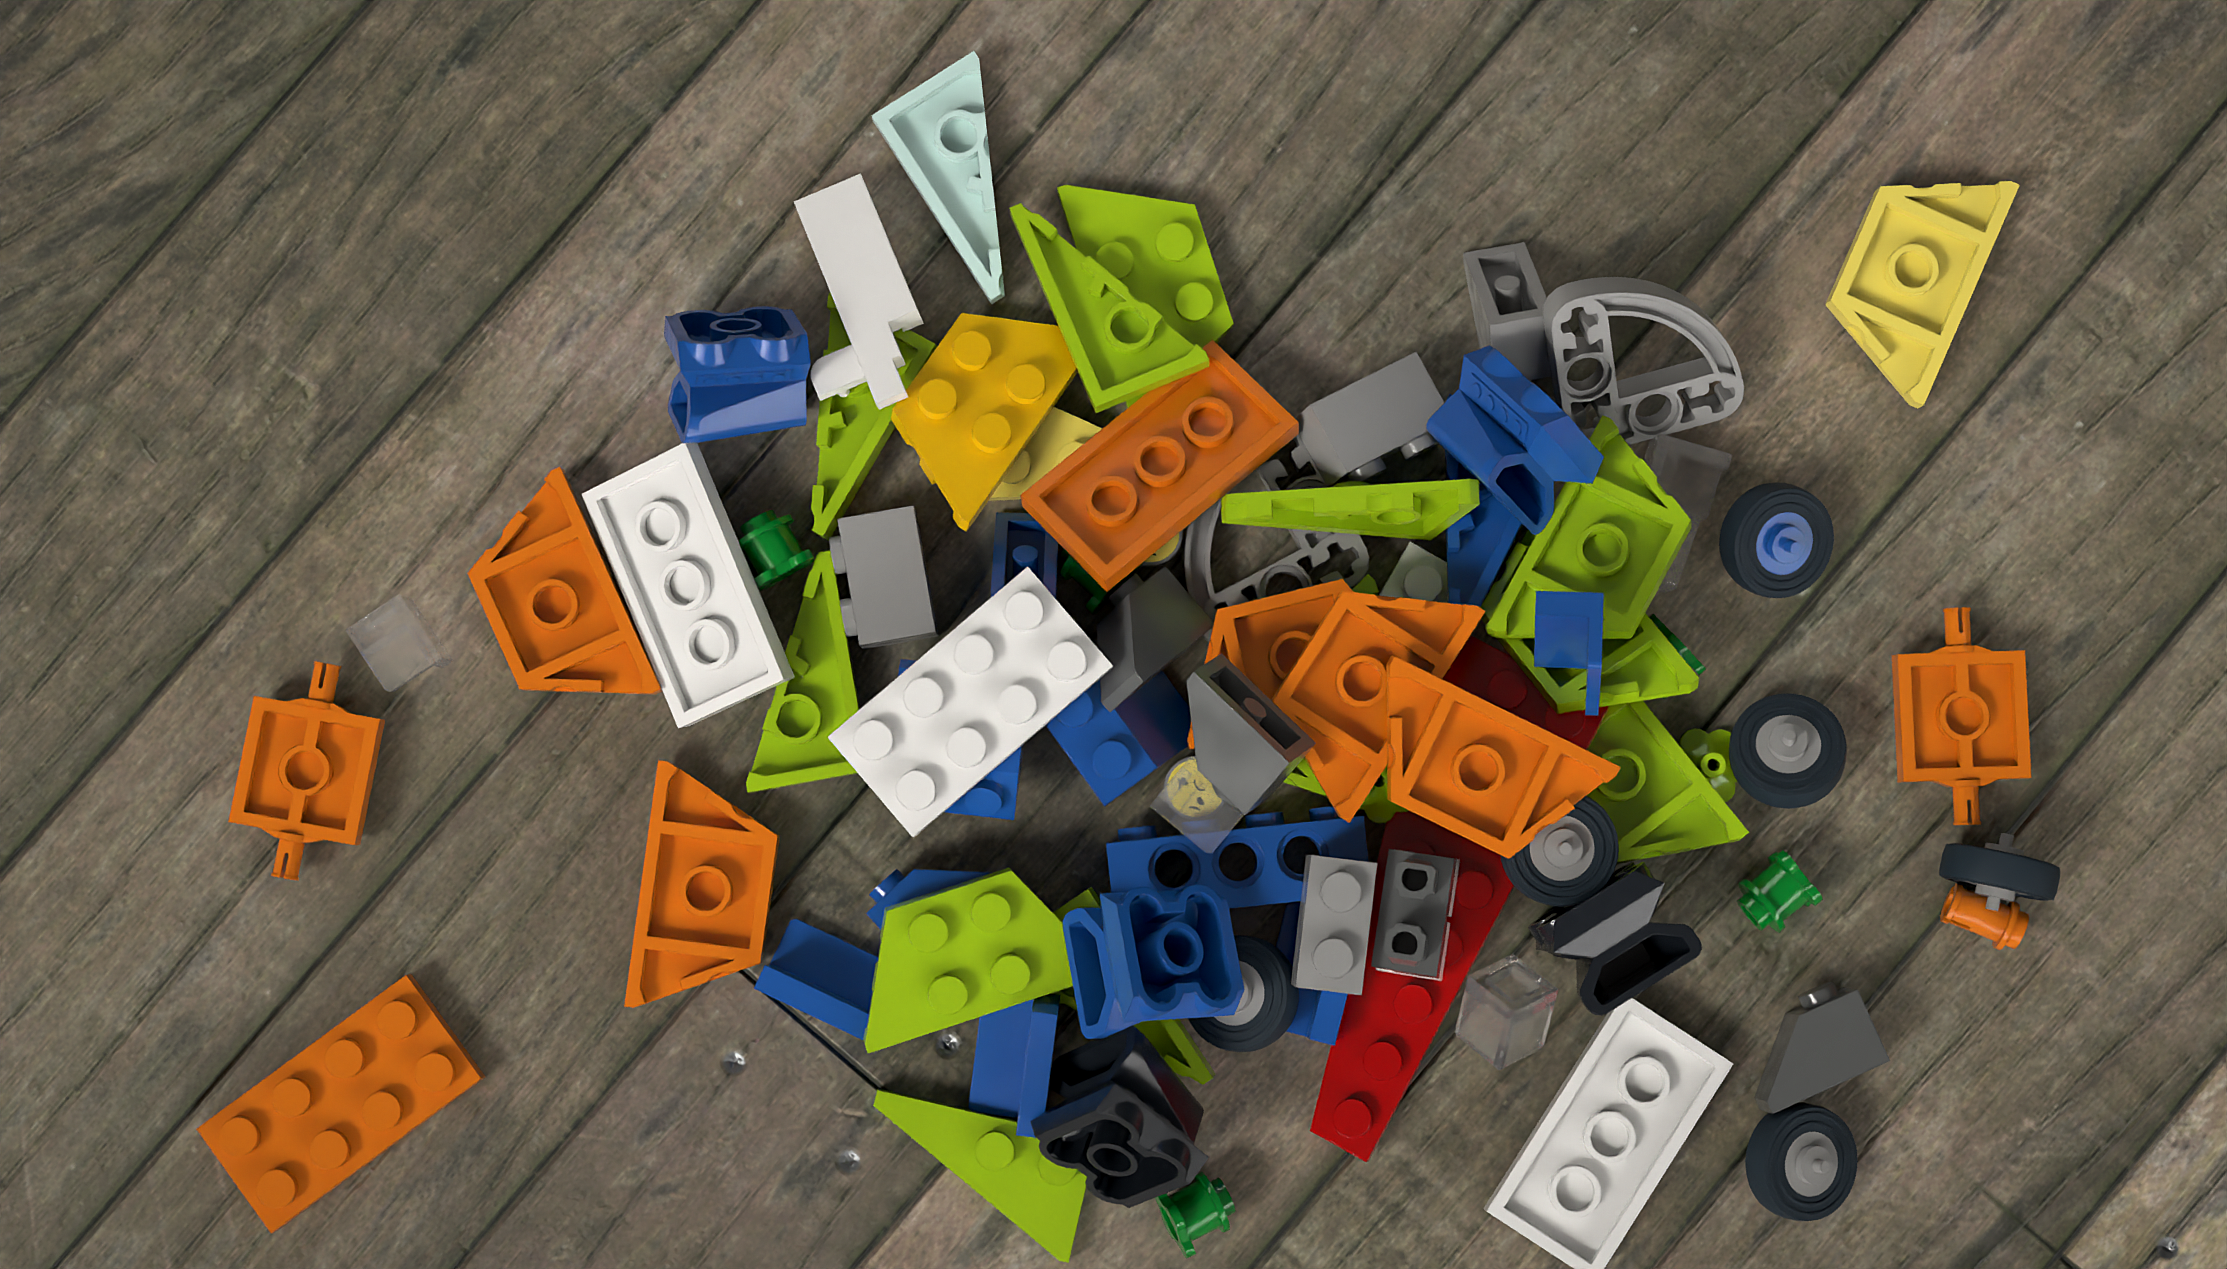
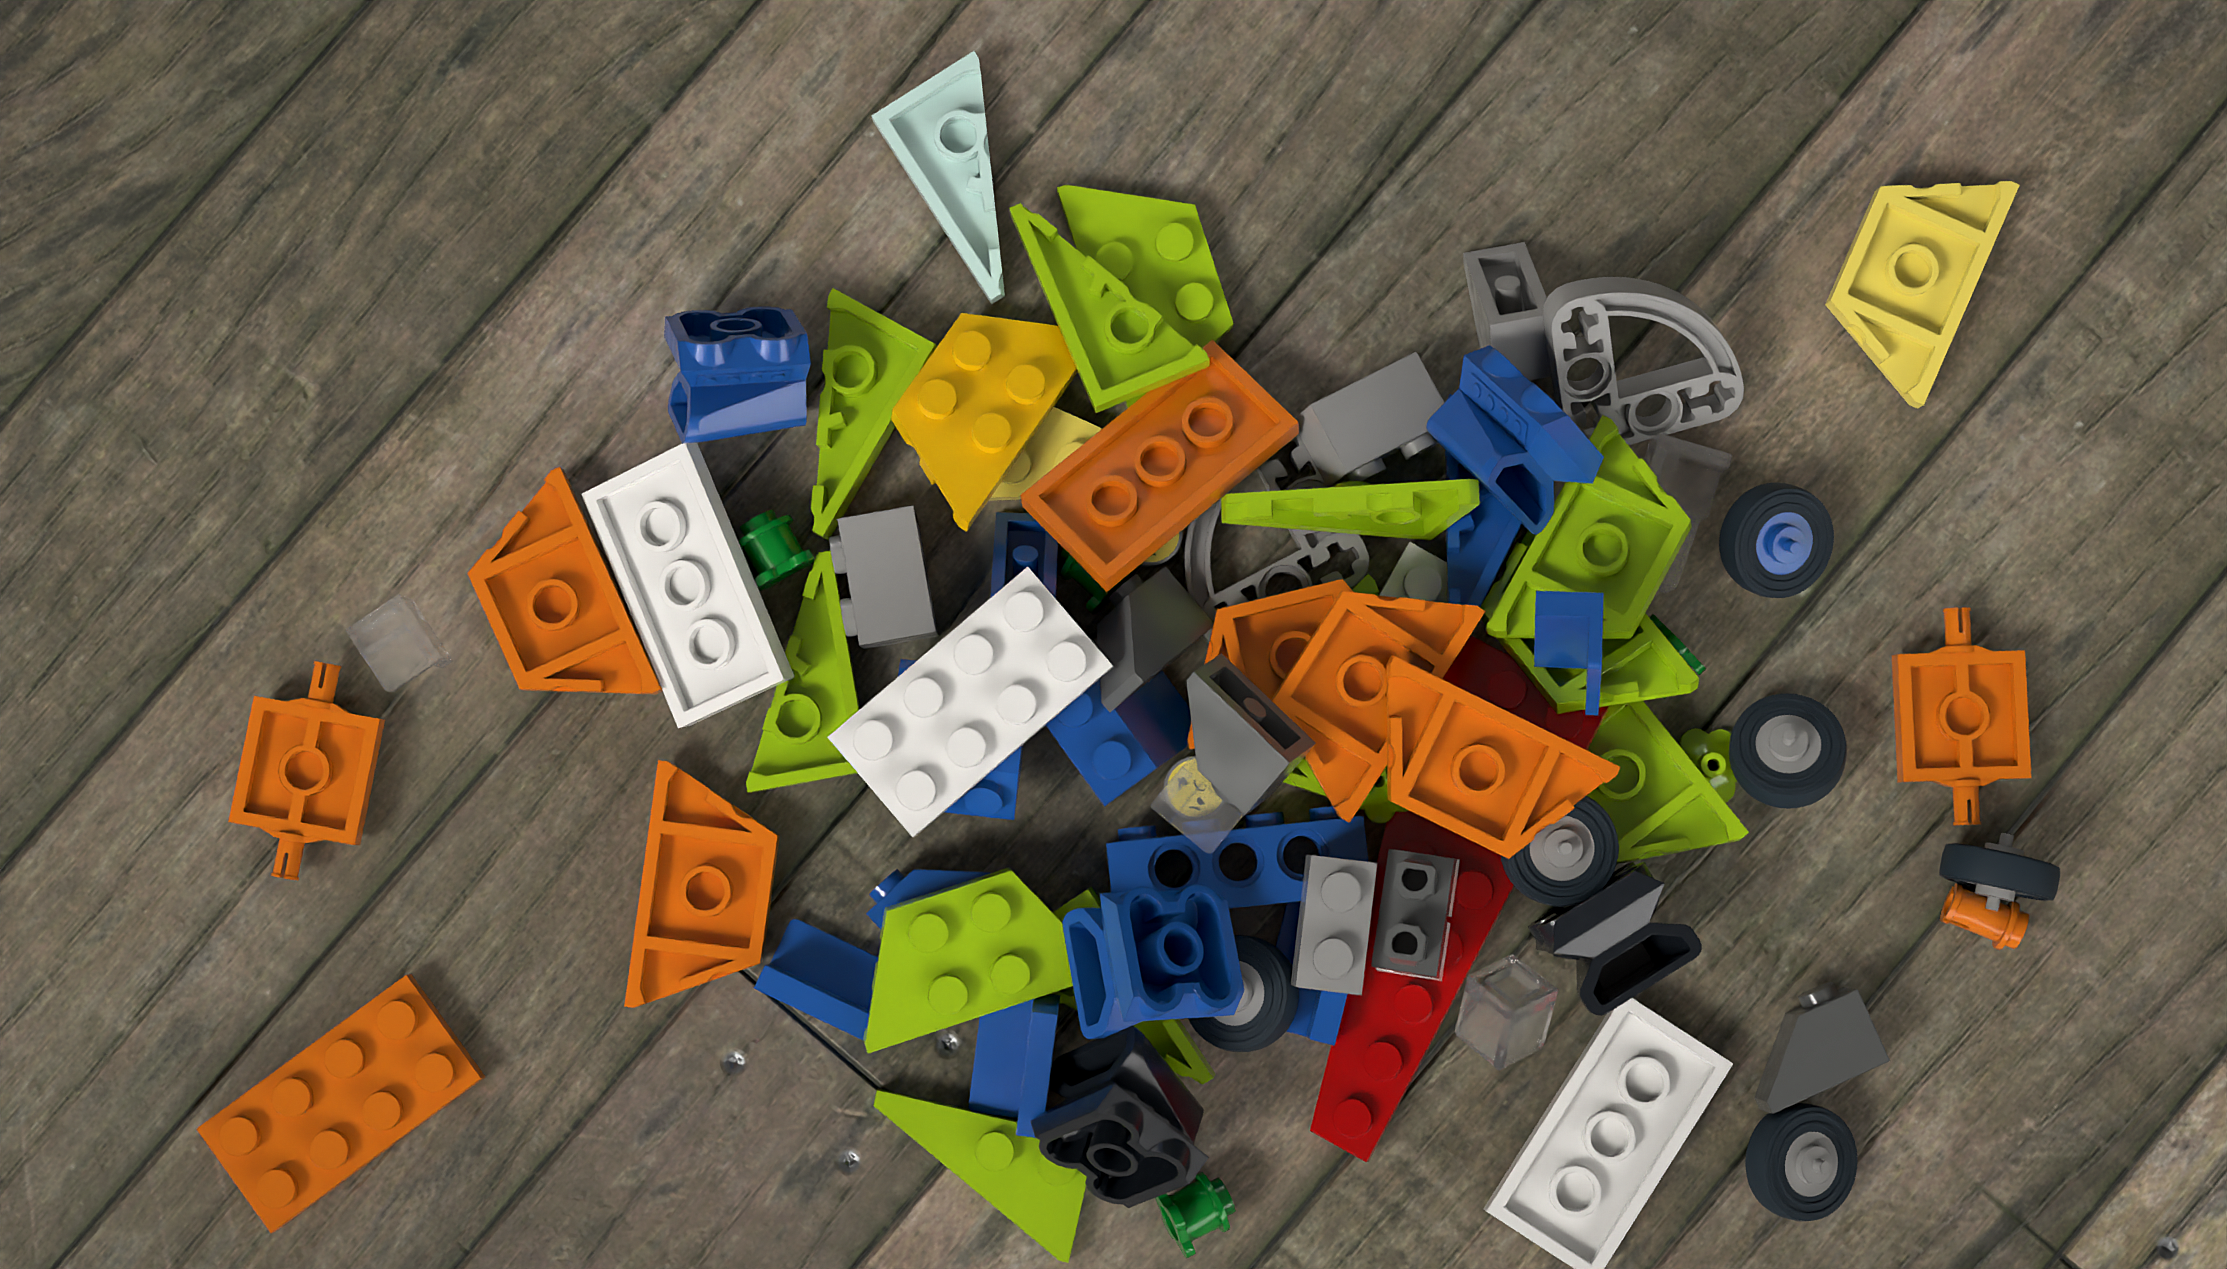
white piece [794,173,924,410] -> none
green brick [1737,850,1823,933] -> none

